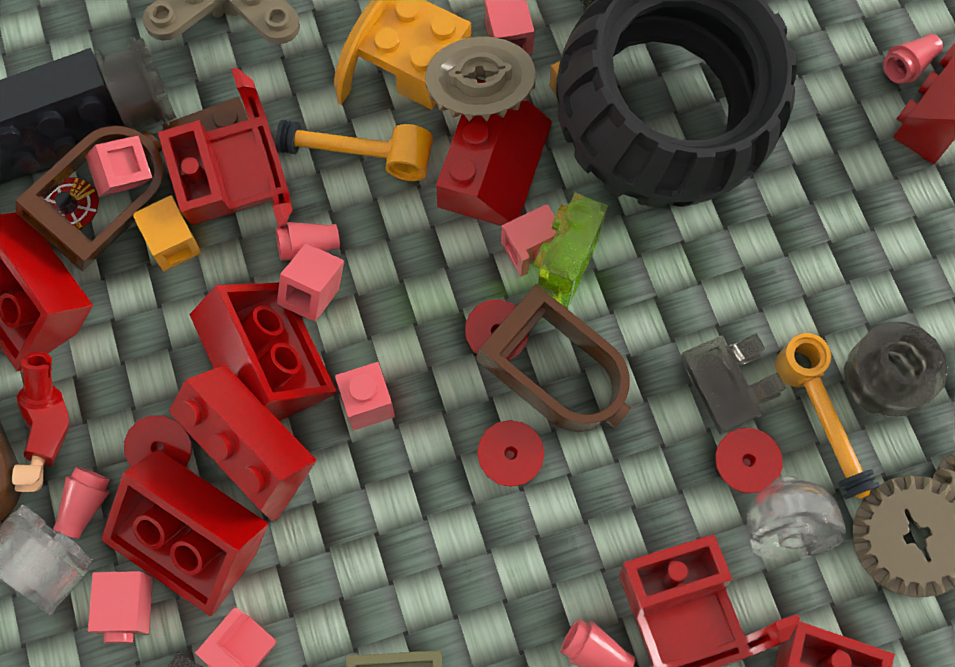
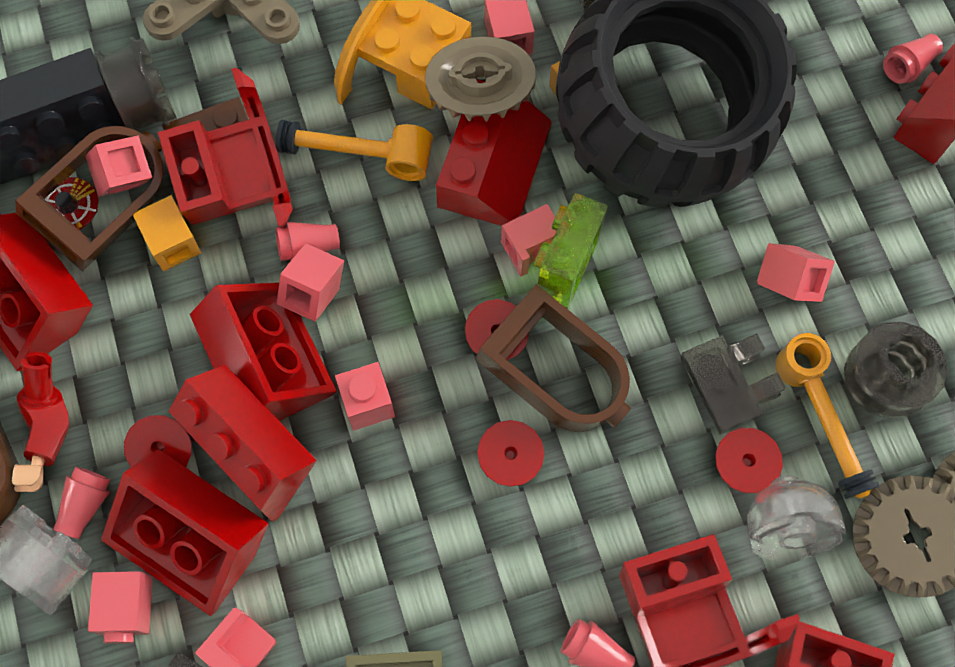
none -> coral panel [757,243,835,302]

